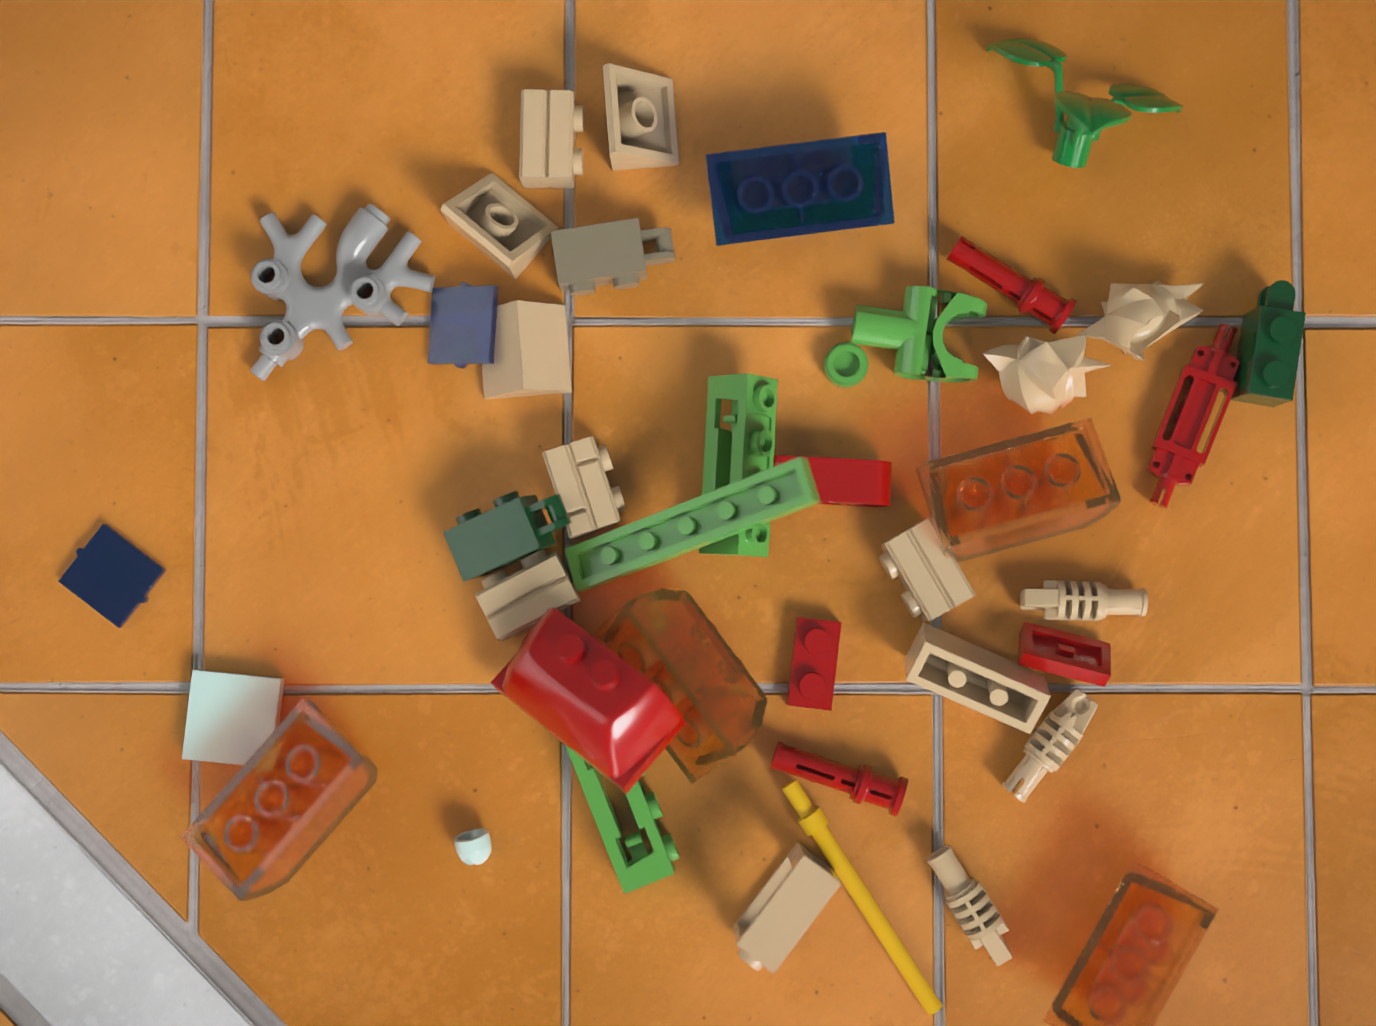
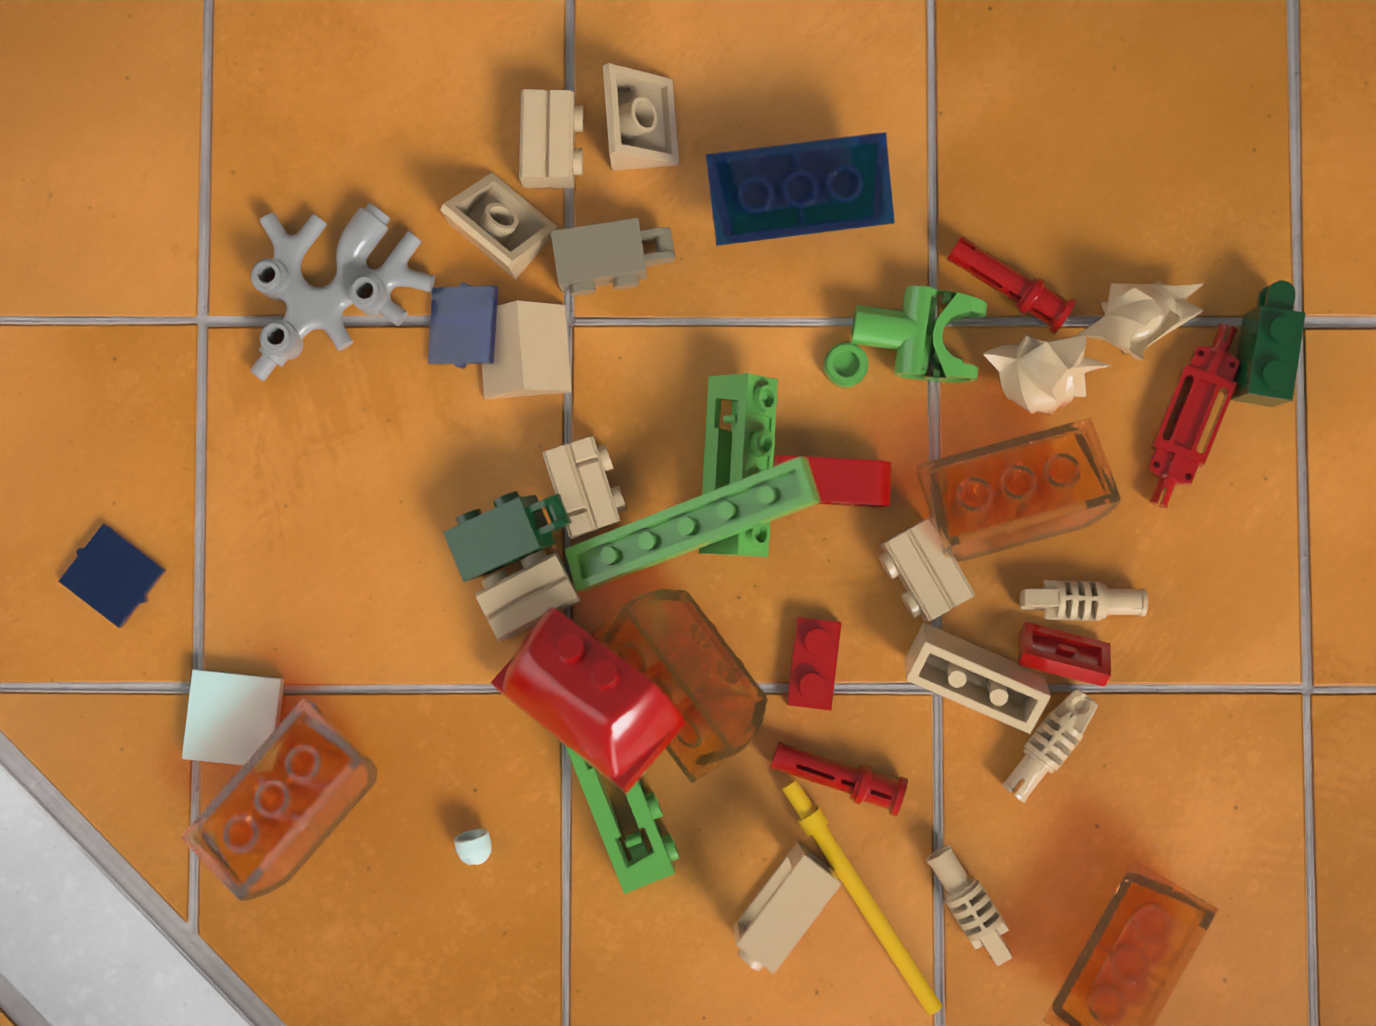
green plant [986,38,1183,168] -> none

